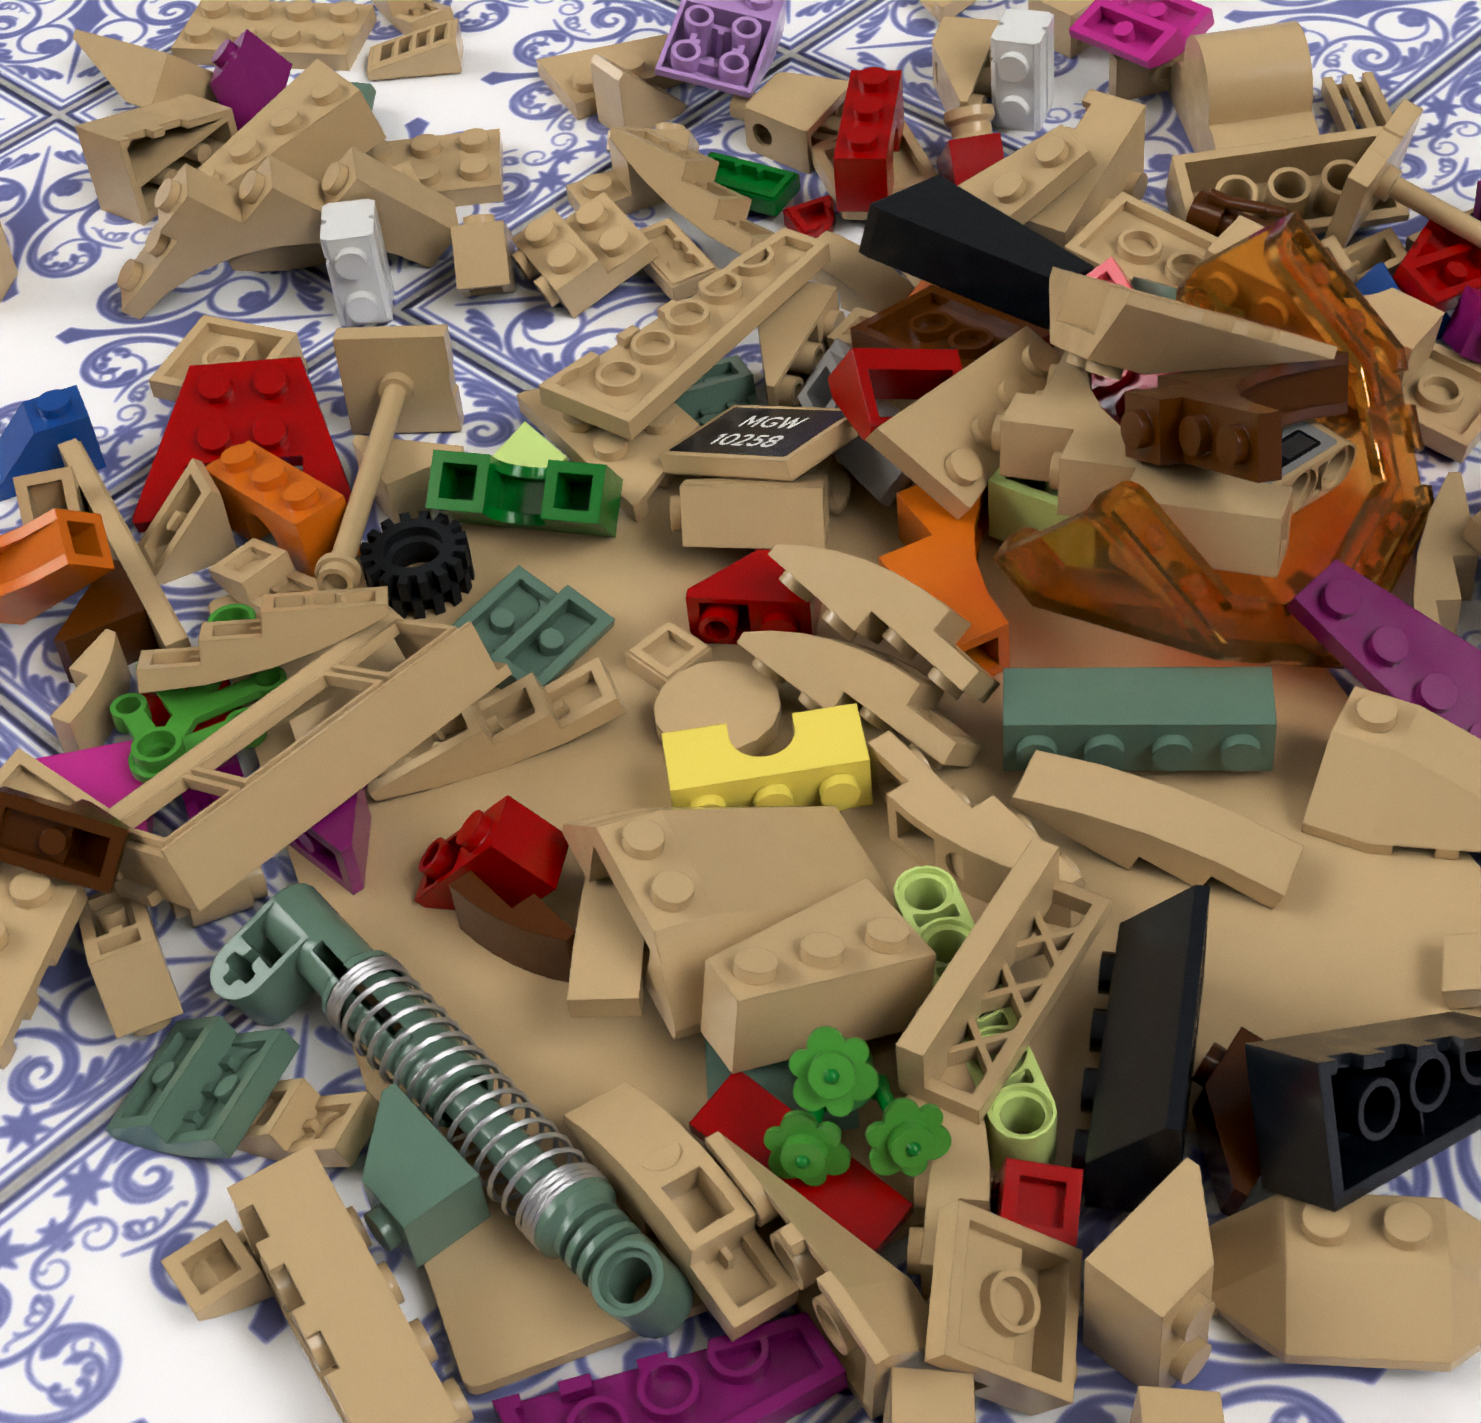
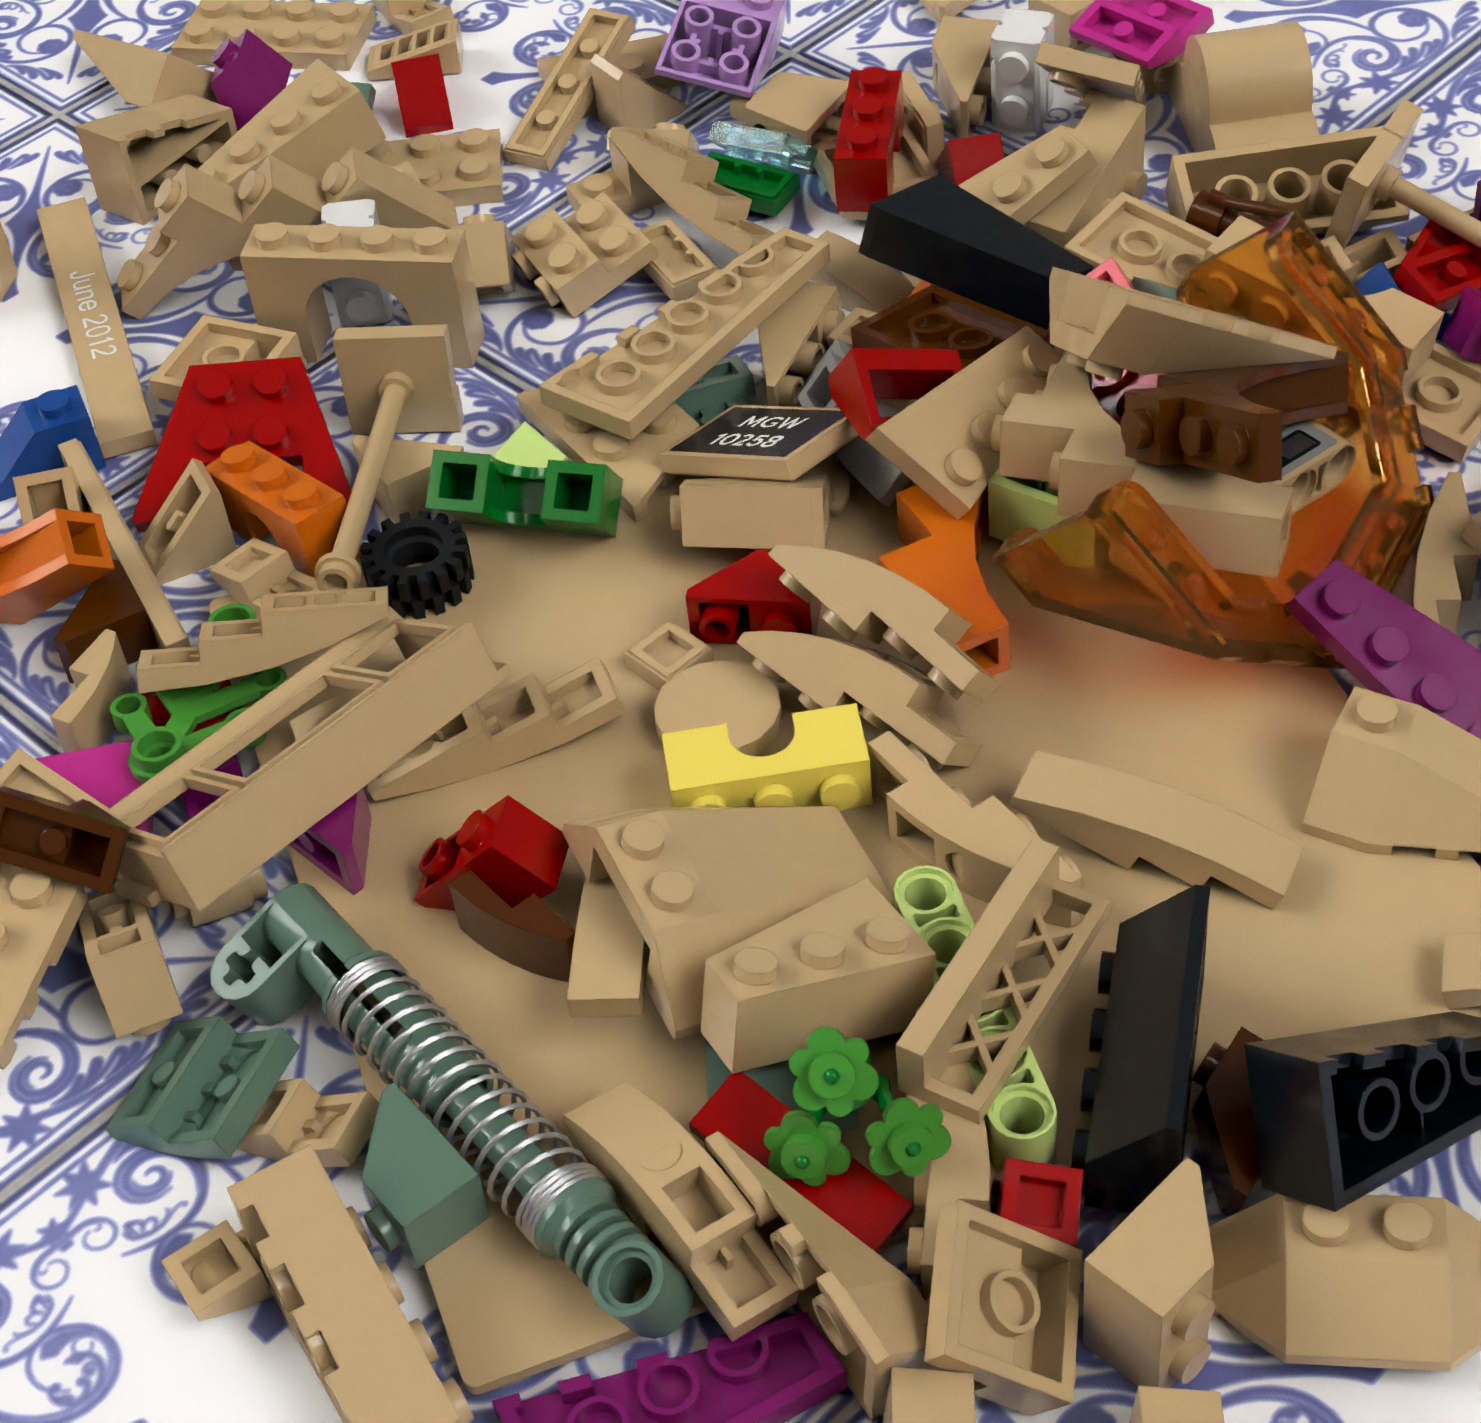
sand green slope [451,565,615,689] -> none
red tile [783,195,836,238] -> none
tan wheel [943,104,995,140] -> none
sand green brick [1003,666,1277,772] -> none
tan tile [1321,72,1392,132] -> none
none -> tan tile [36,197,158,459]
none -> tan arch [239,222,485,368]
none -> red slope [391,54,454,138]
none -> tan tile [503,8,636,172]
none -> clear light blue plate [707,121,818,171]
none -> tan plate [902,71,944,168]
none -> tan wing [1035,41,1147,105]

